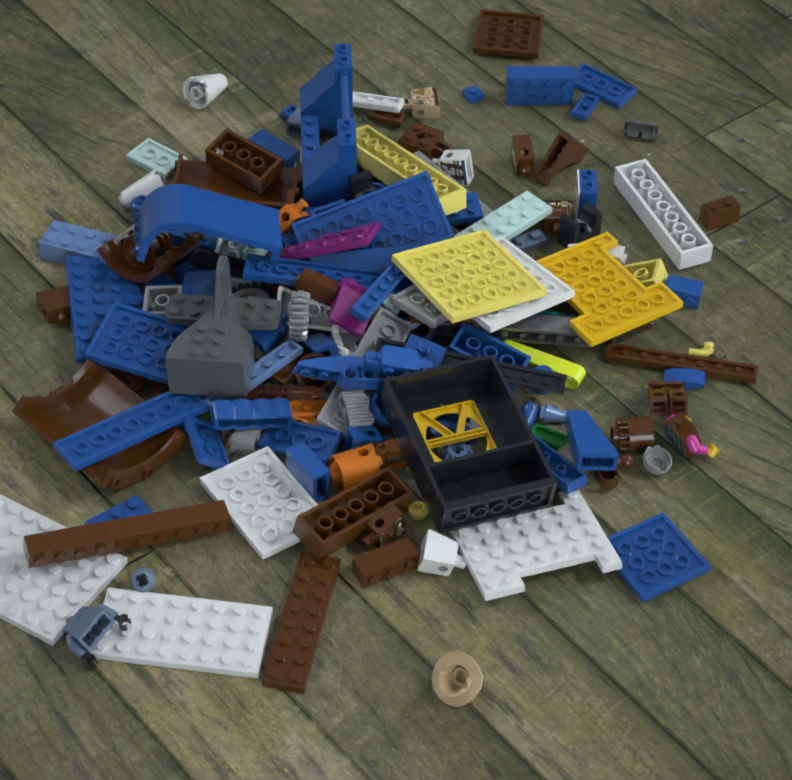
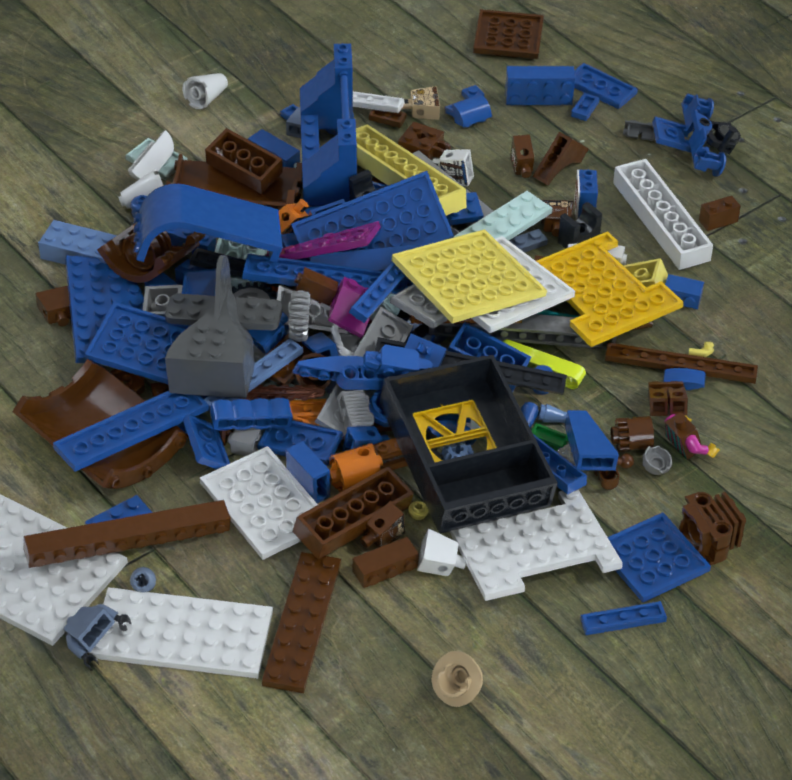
none -> white brick [128,130,174,180]
none -> blue brick [445,94,492,128]
none -> blue tile [580,601,667,635]
none -> blue piece [652,94,741,177]
none -> reddish brown piece [679,492,746,565]

